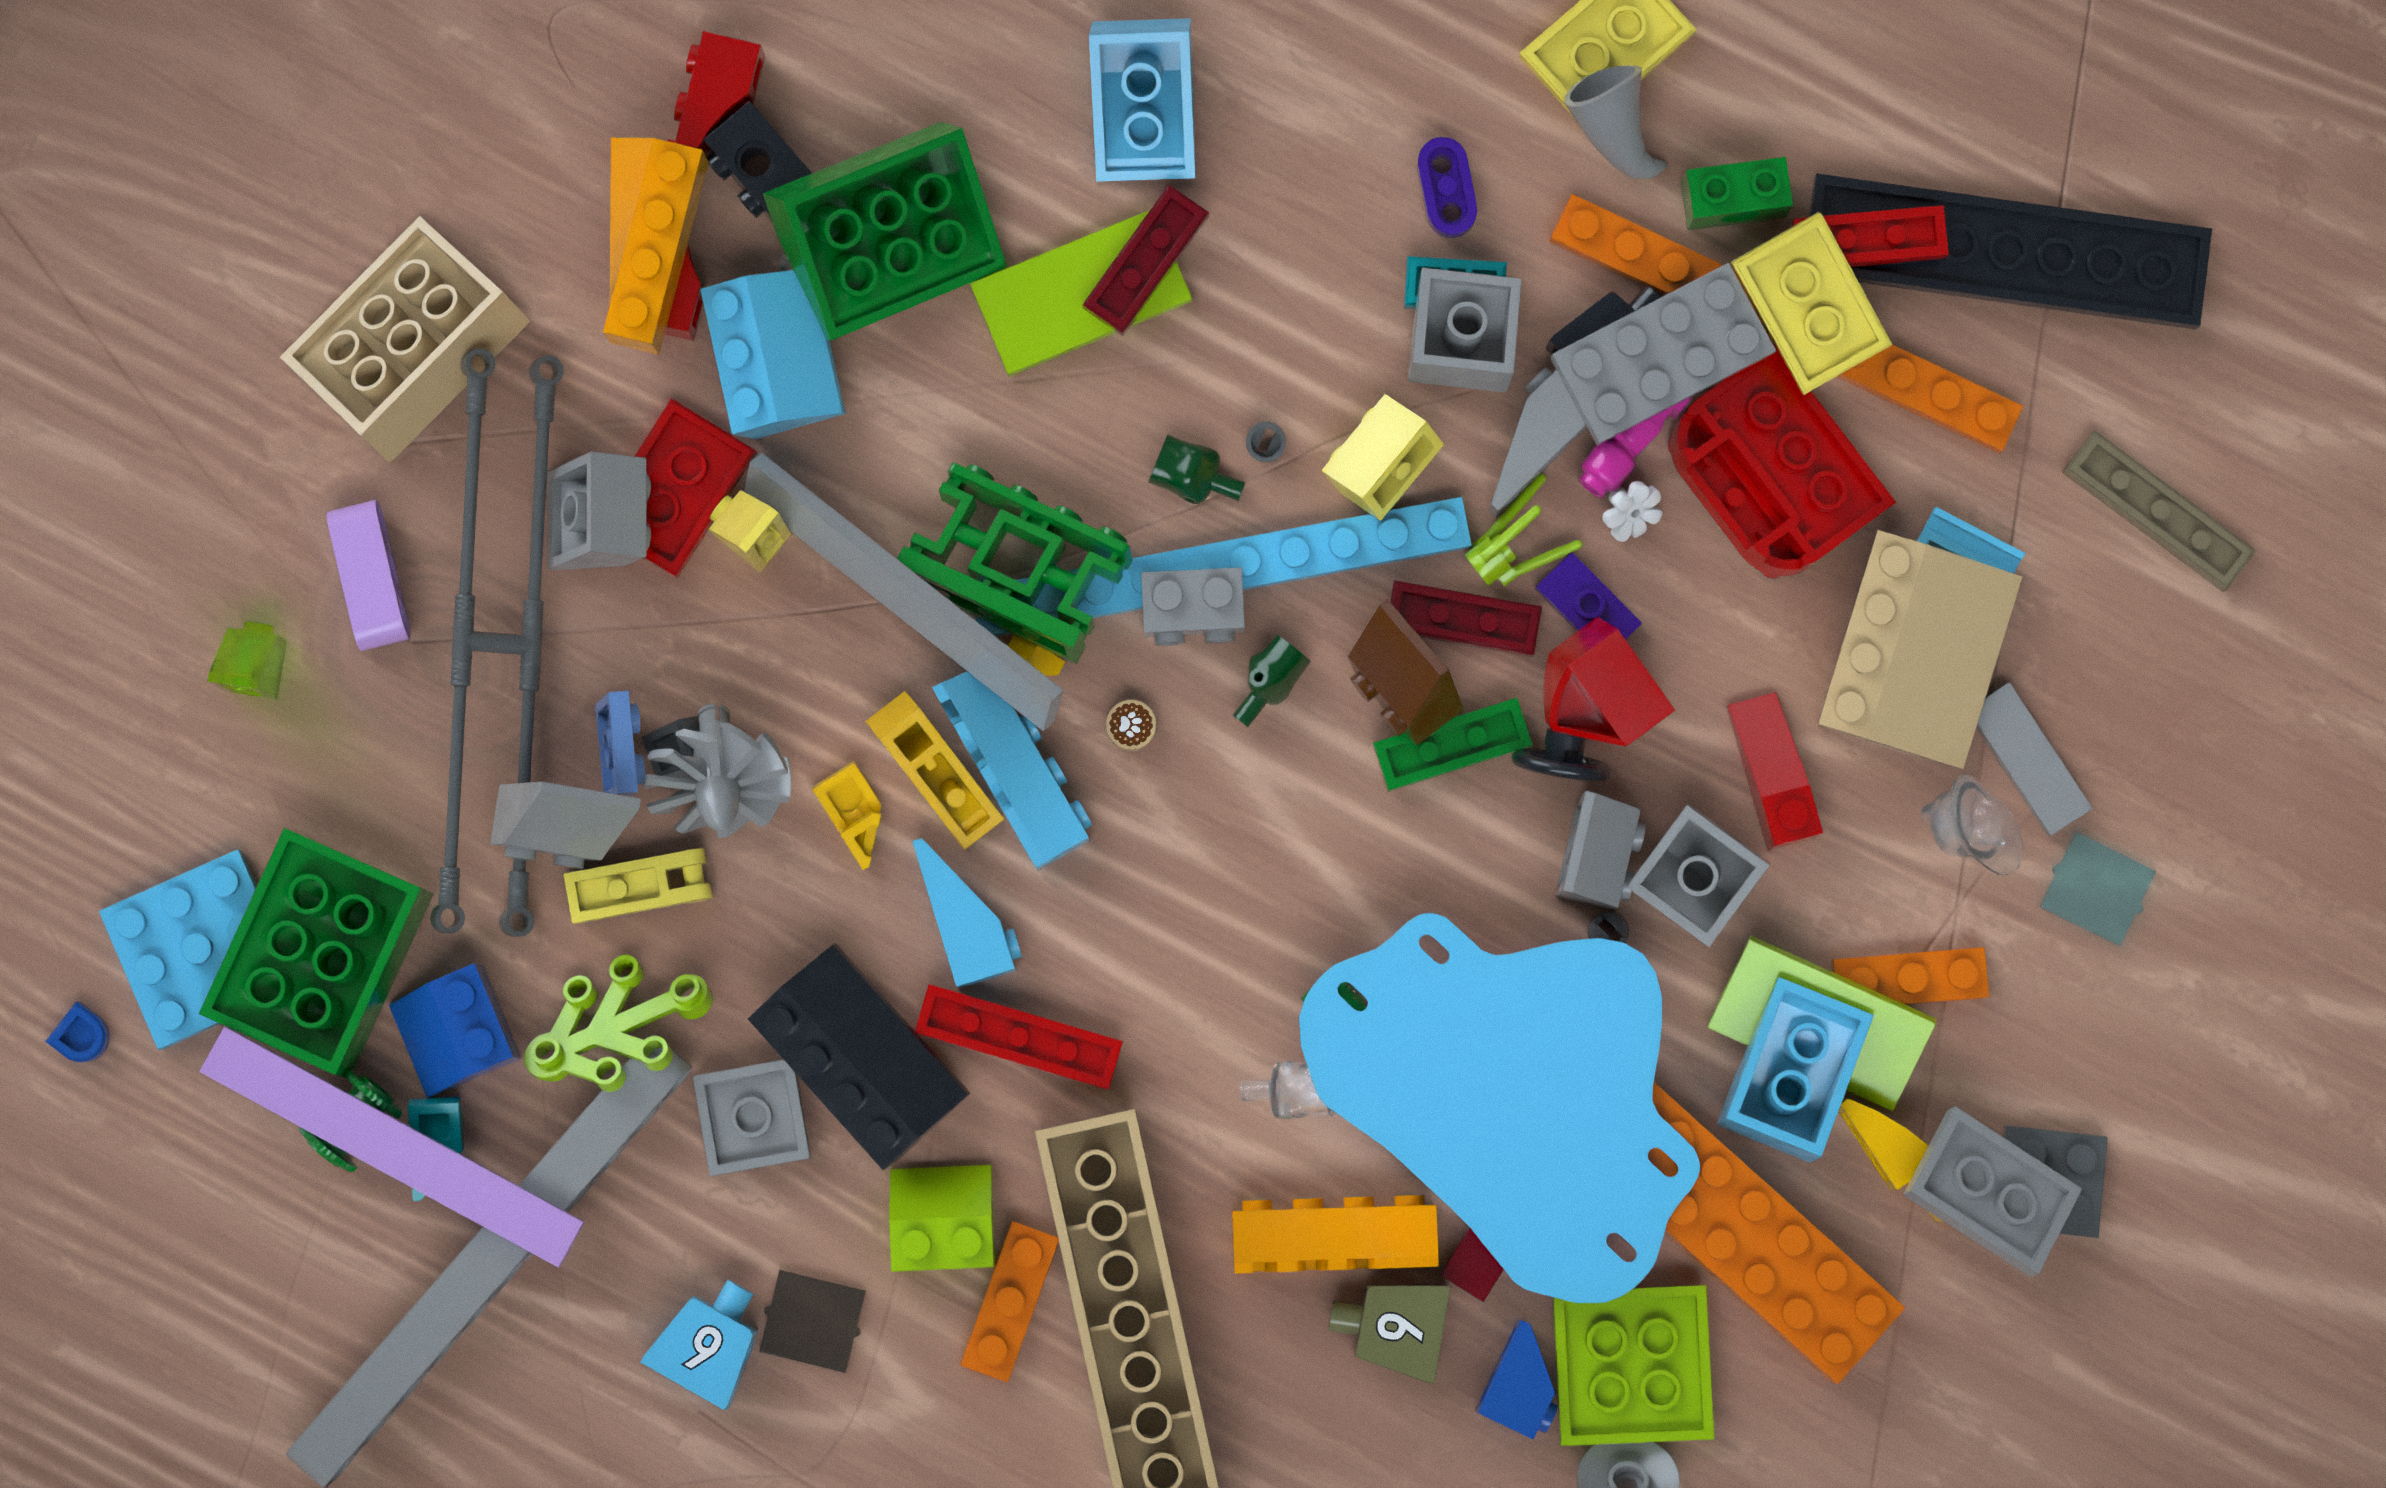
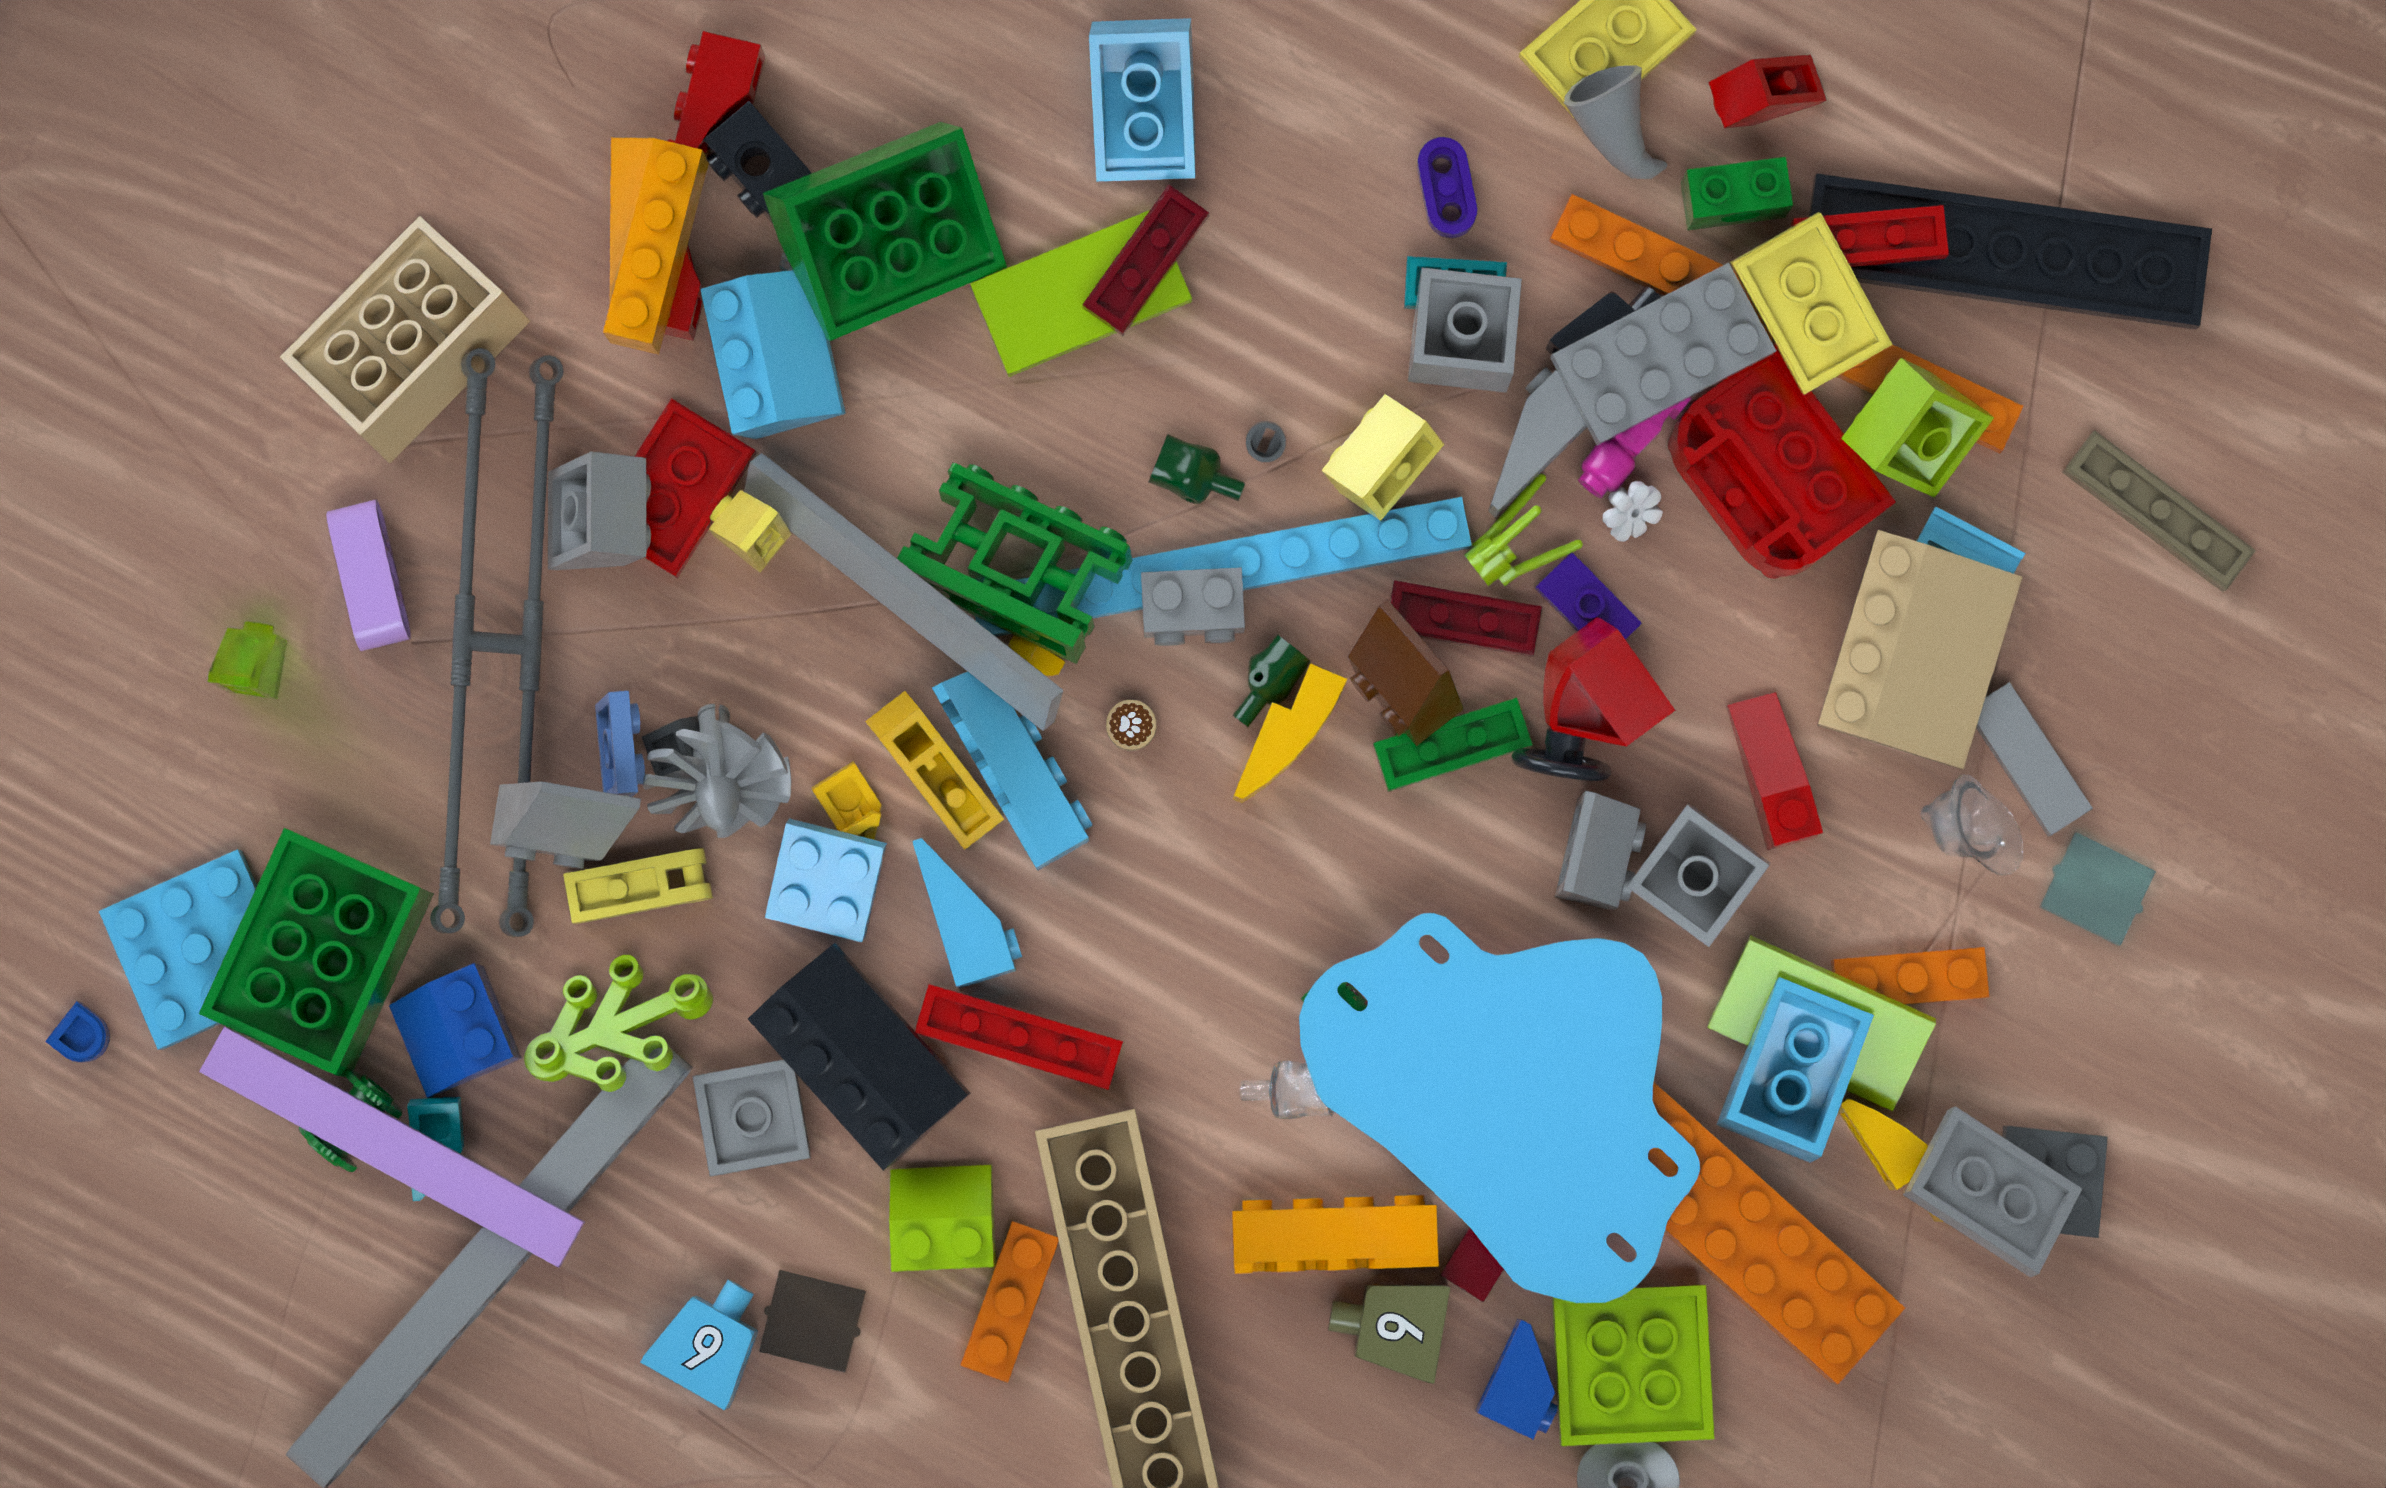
dark grey hinge [1588,911,1629,943] -> none
none -> medium azure plate [765,818,887,942]
none -> yellow slope [1233,664,1347,803]
none -> red slope [1708,54,1827,128]
none -> lime slope [1841,358,1994,498]

